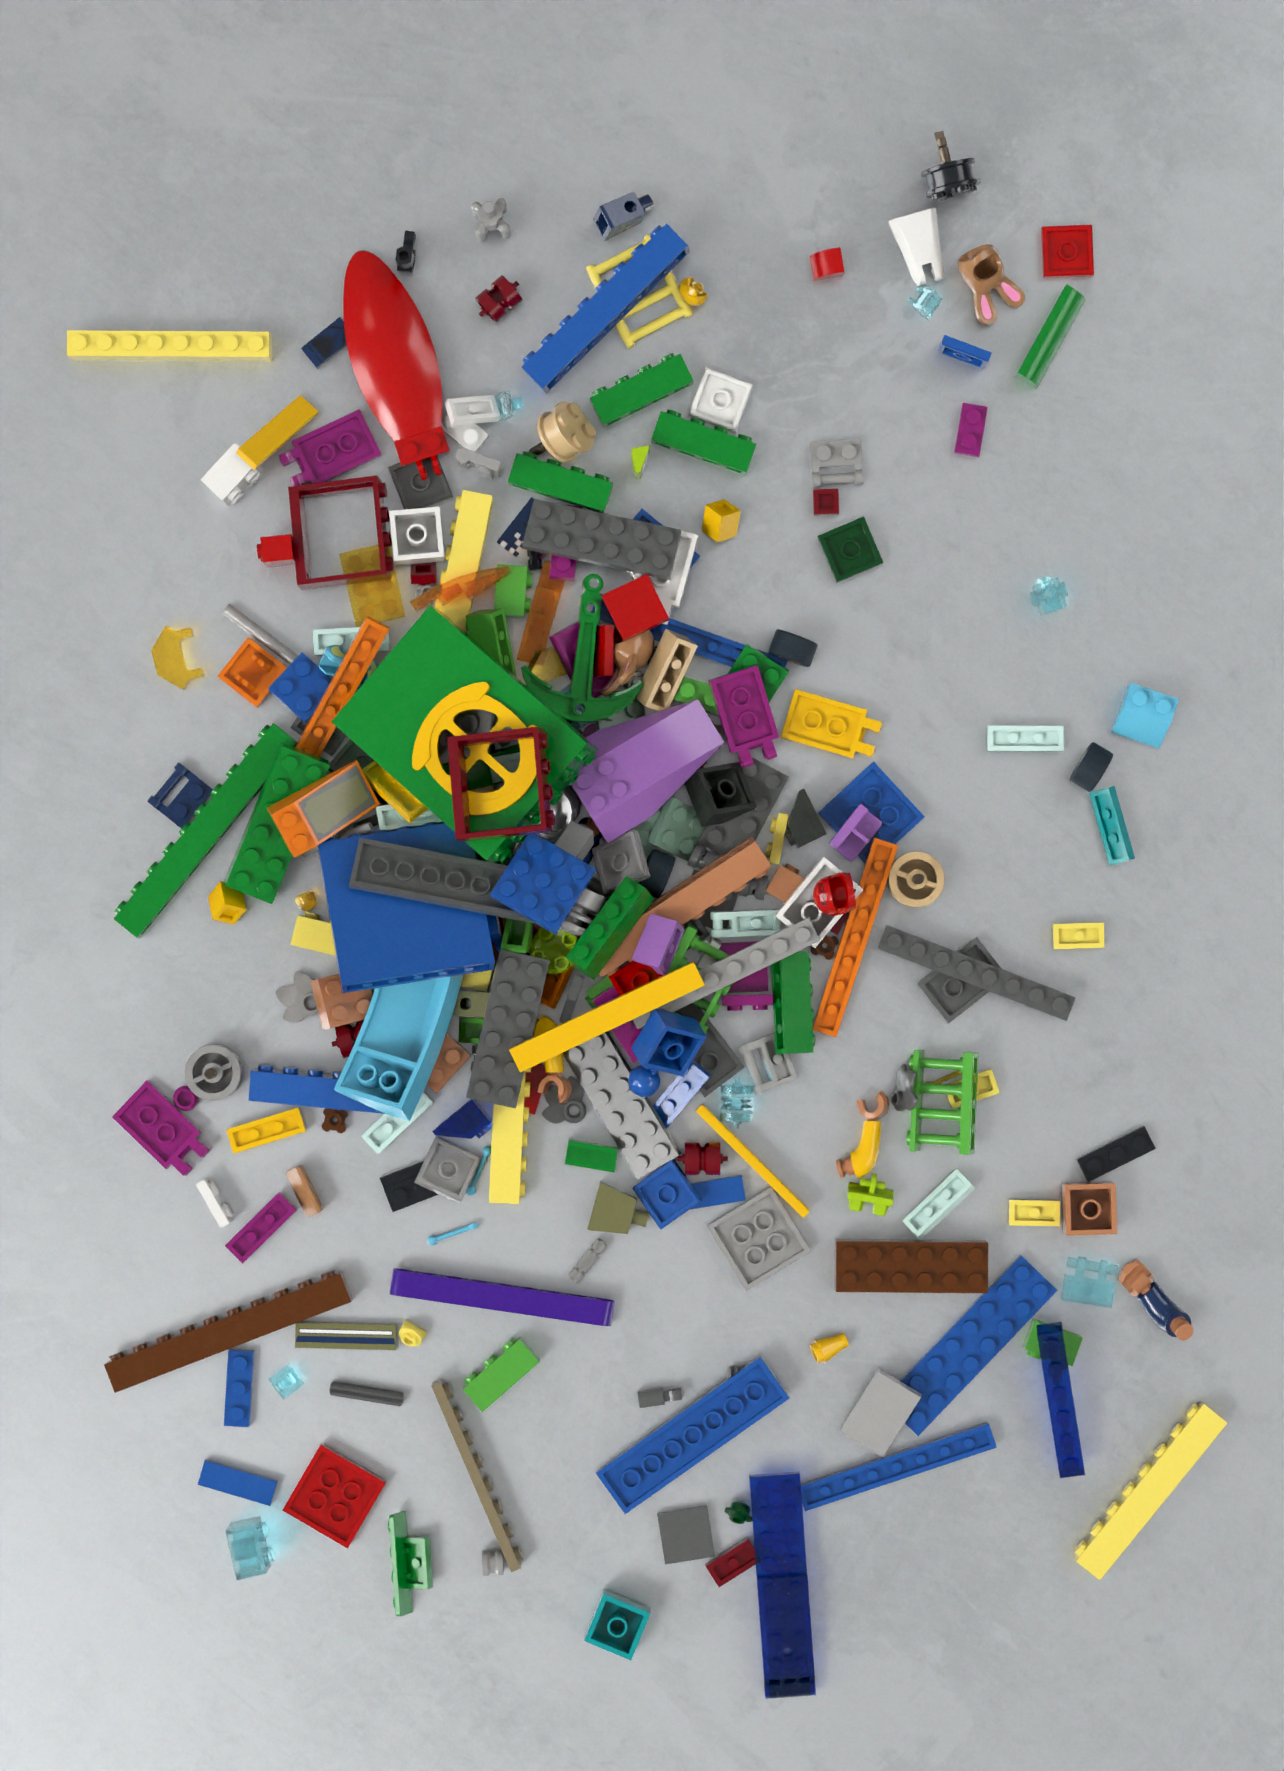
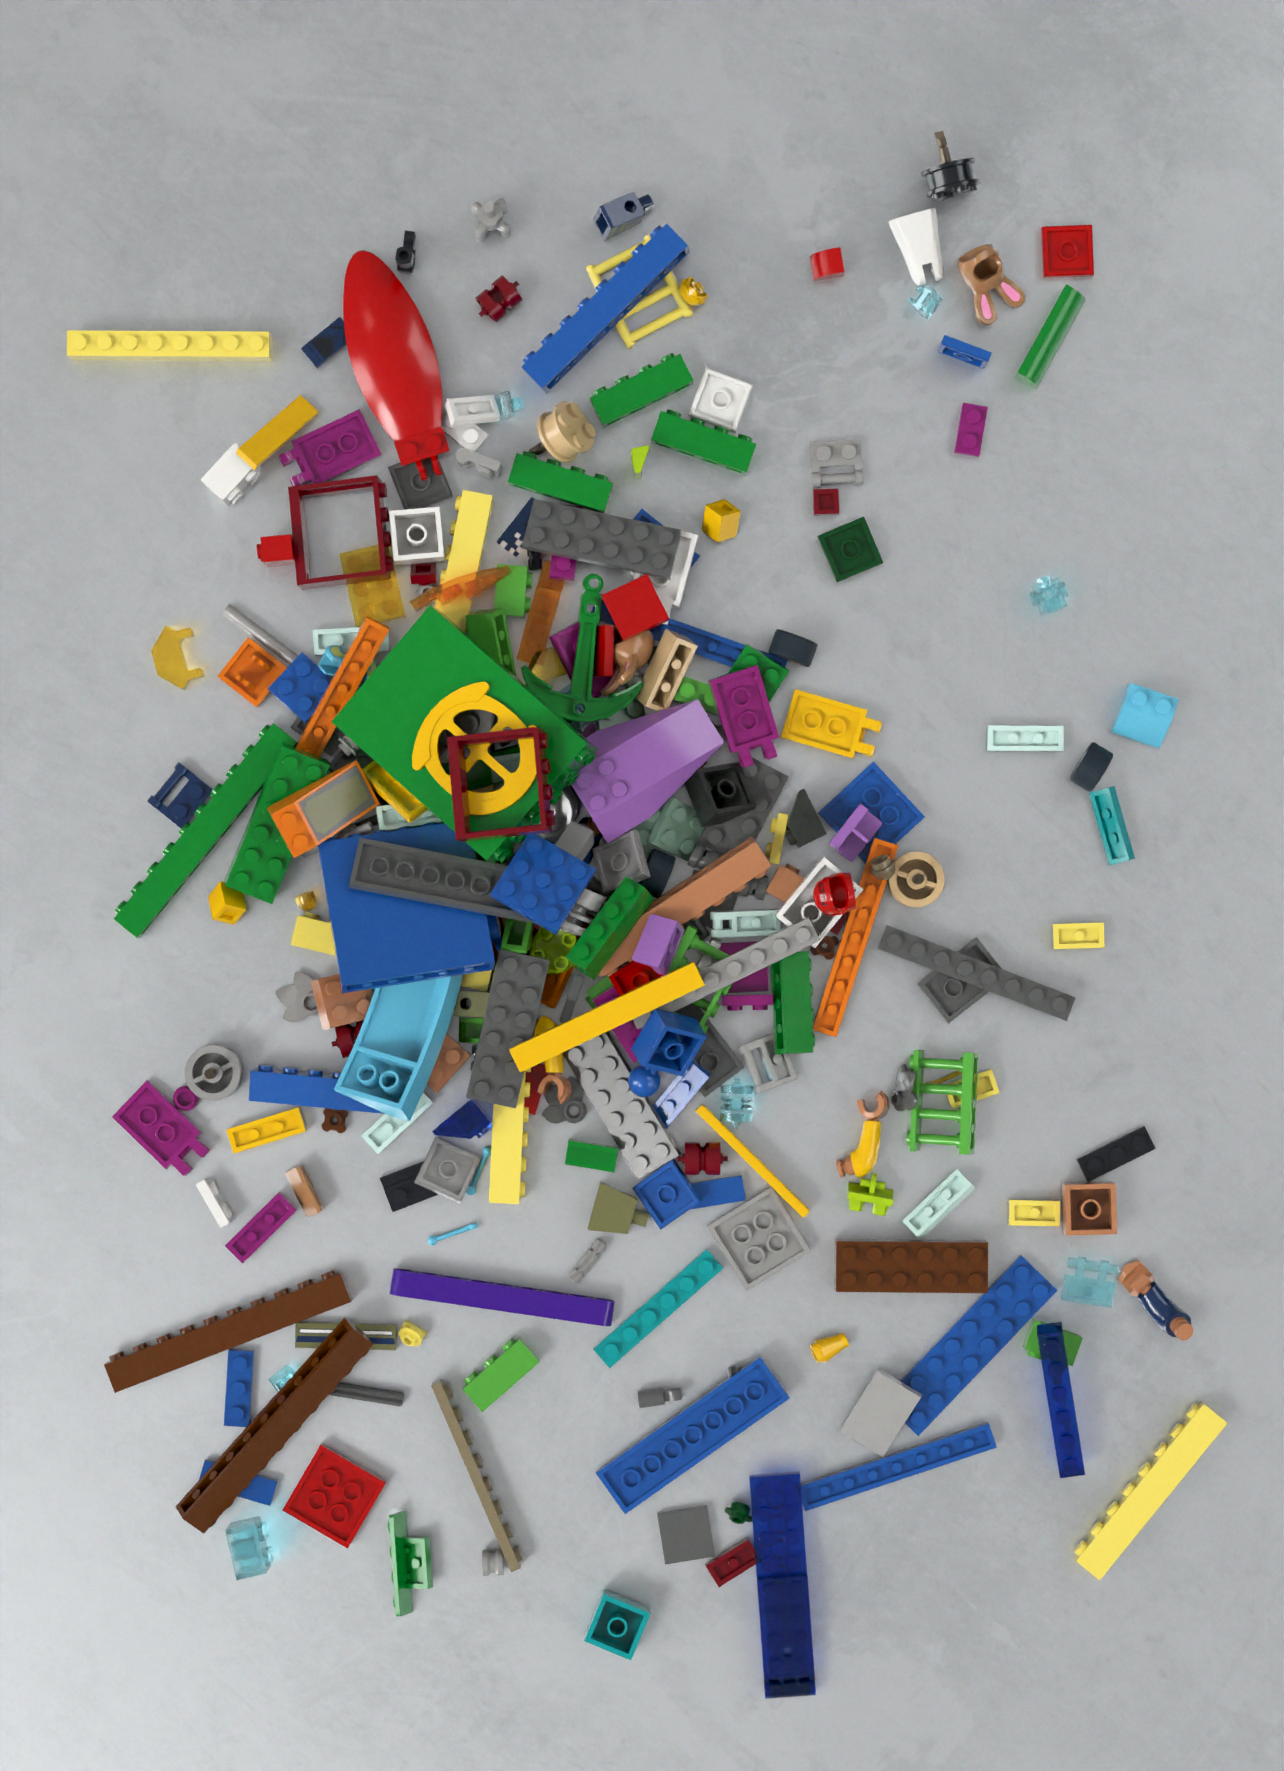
none -> reddish brown brick [176,1318,373,1534]
none -> light grey plate [338,735,360,757]
none -> teal plate [593,1249,723,1368]
none -> dark tan plate [870,854,895,880]

